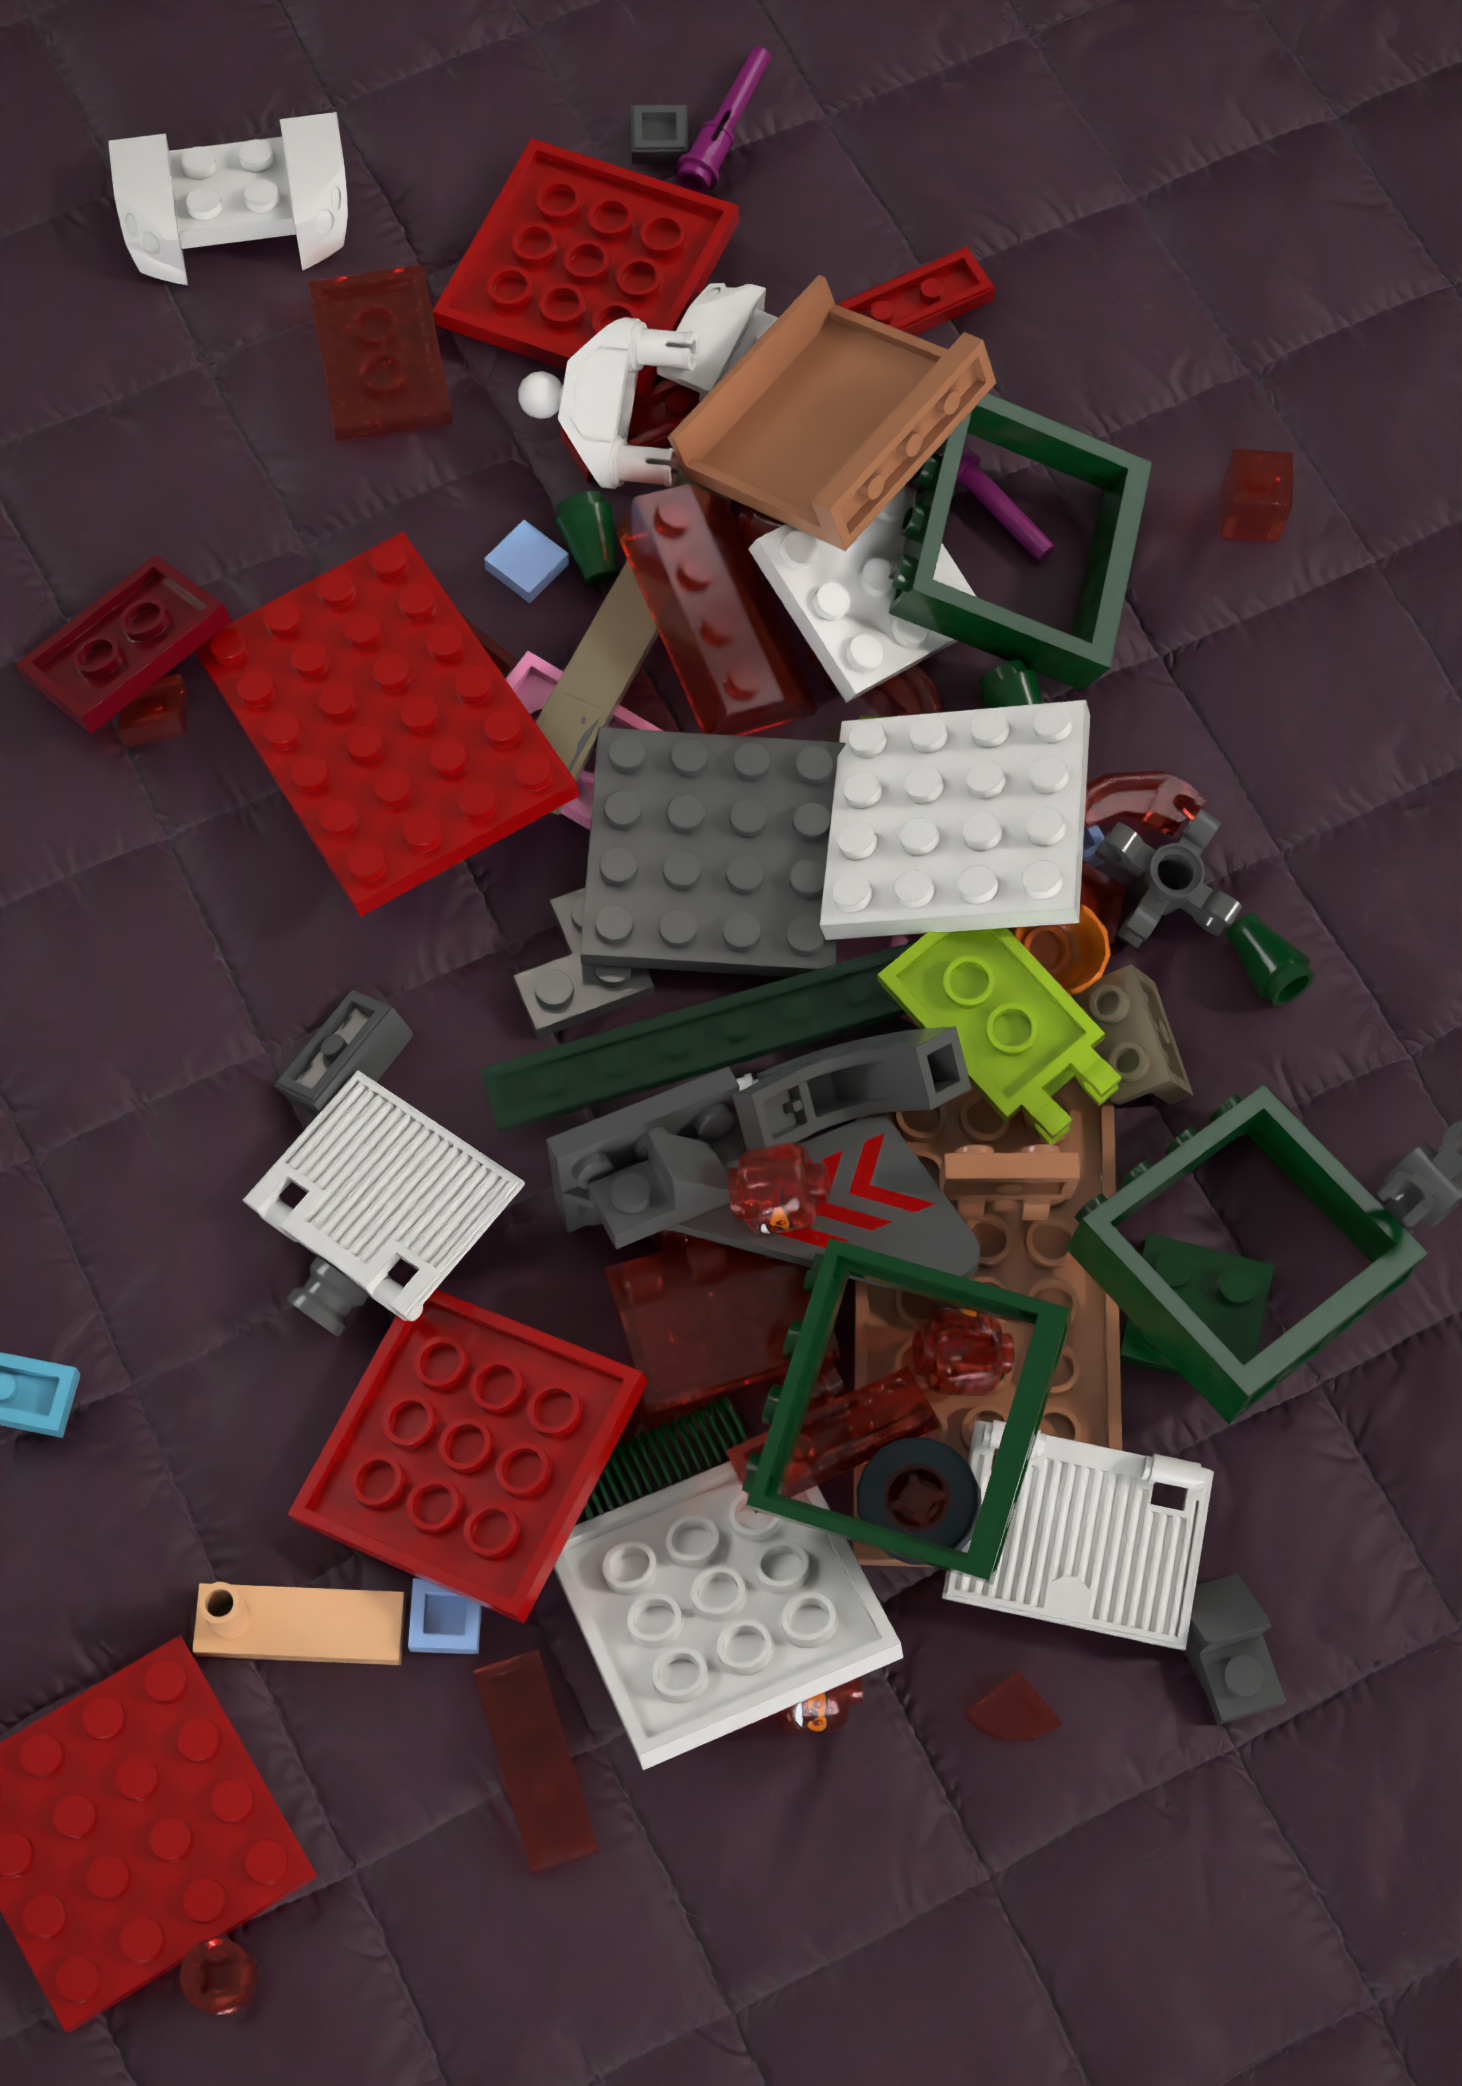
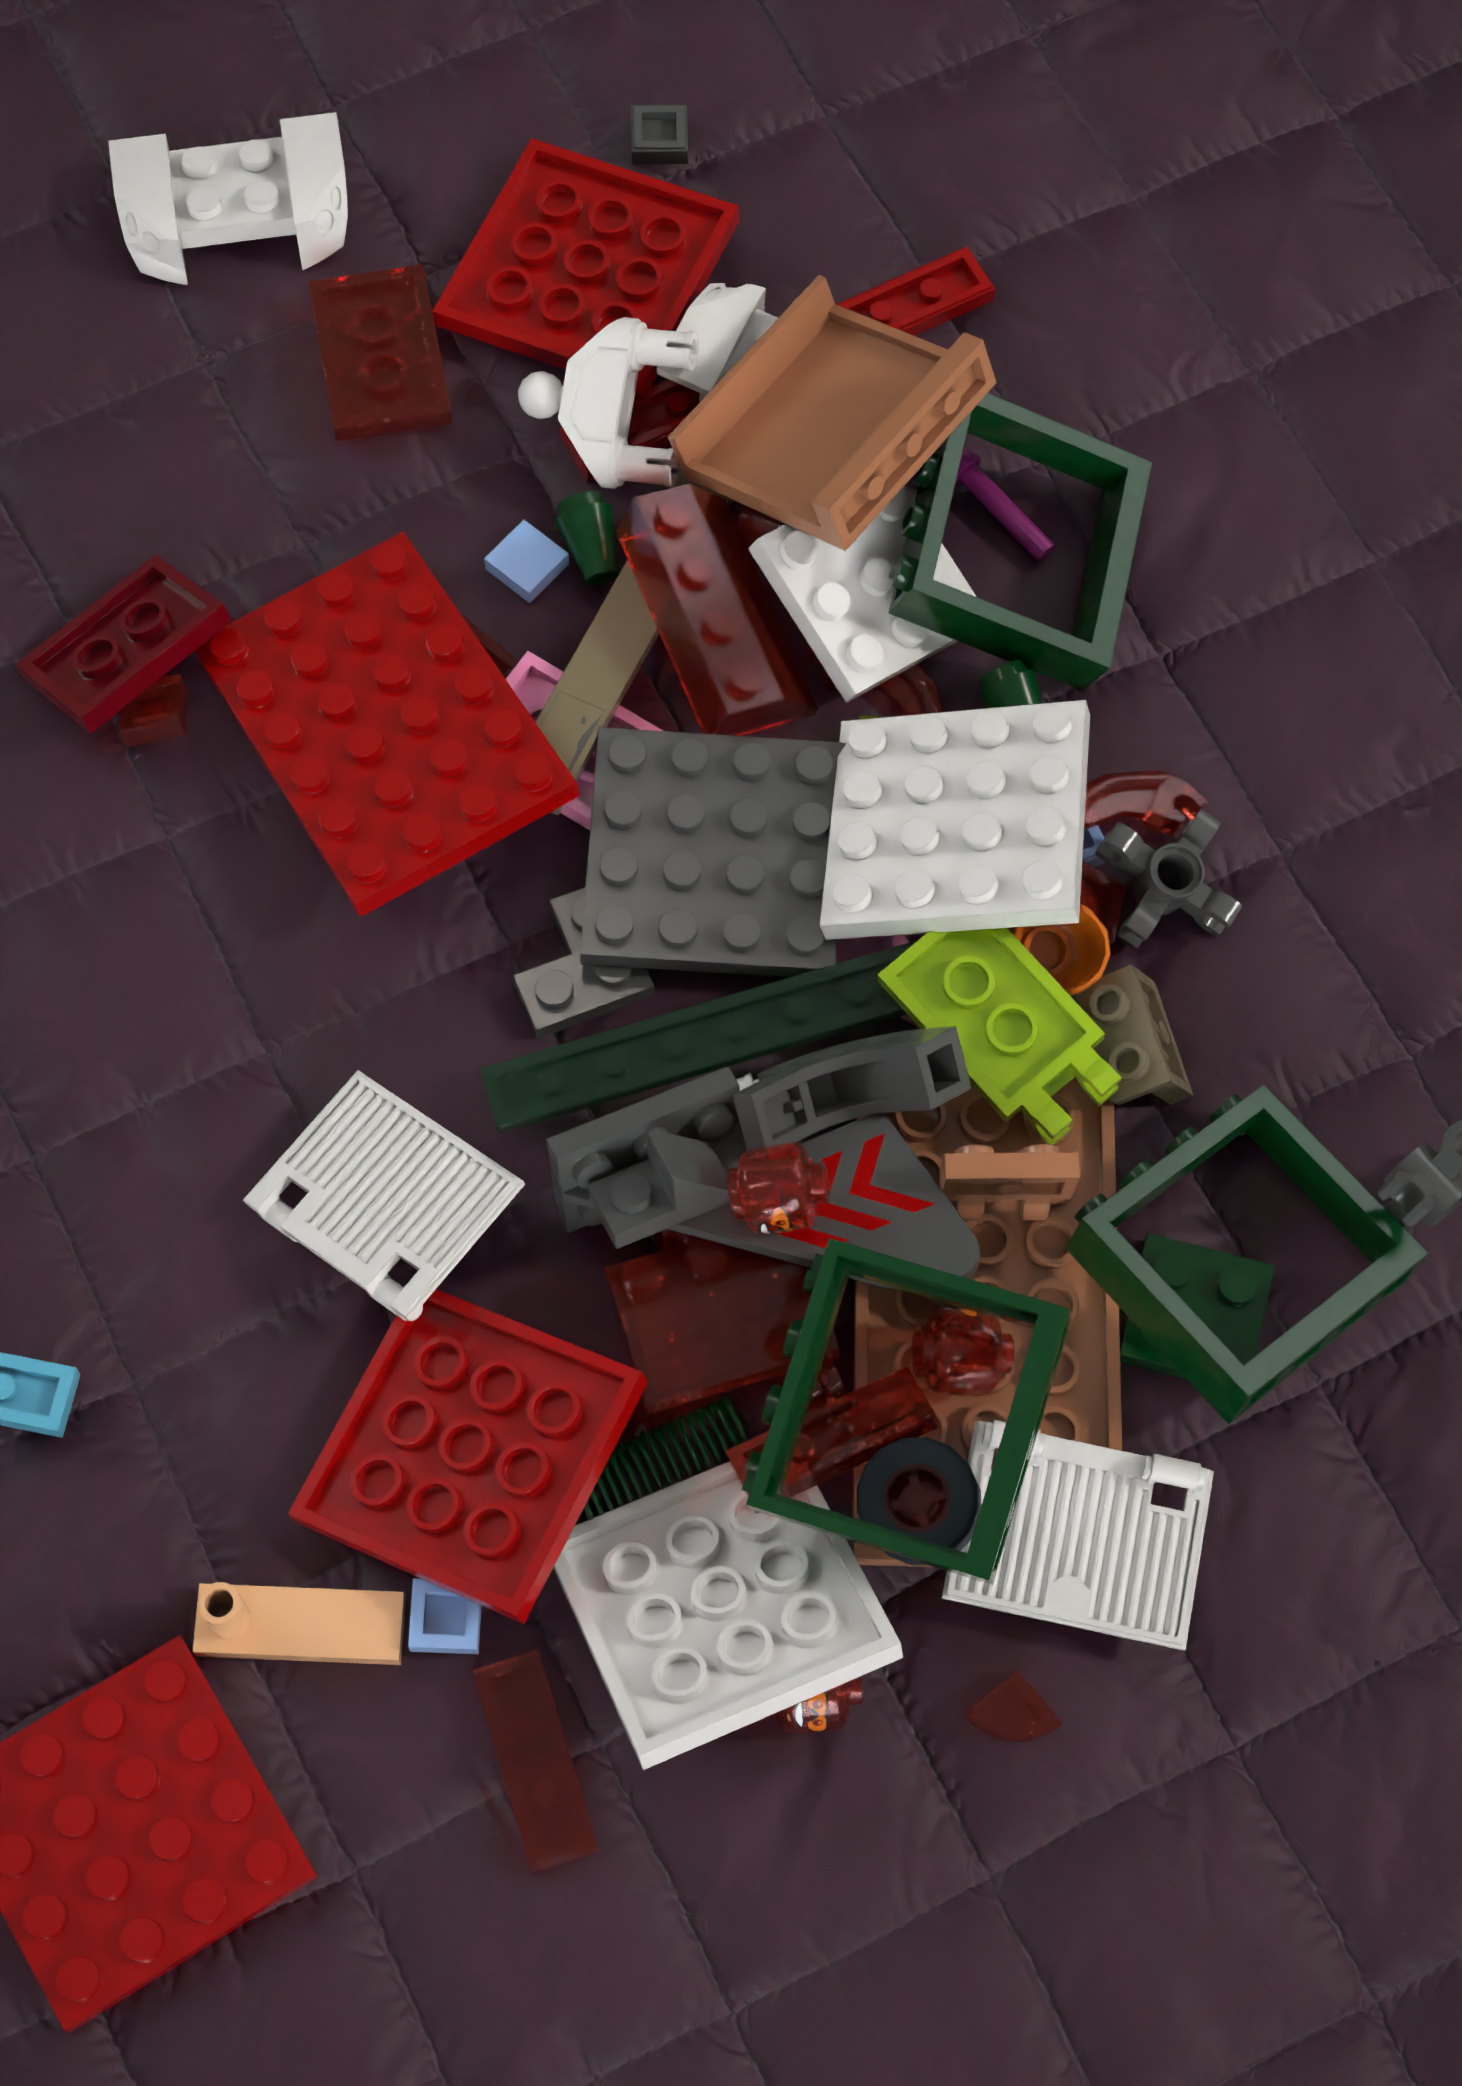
clear red wheel [179,1938,259,2016] -> none
dark grey slope [274,990,413,1117] -> none
dark grey wheel [286,1256,369,1338] -> none
magenta pin [676,46,771,194] -> none
dark grey slope [1187,1573,1286,1725] -> none
clear red brick [1221,449,1293,541] -> none
dark green cone [1226,913,1314,1006] -> none

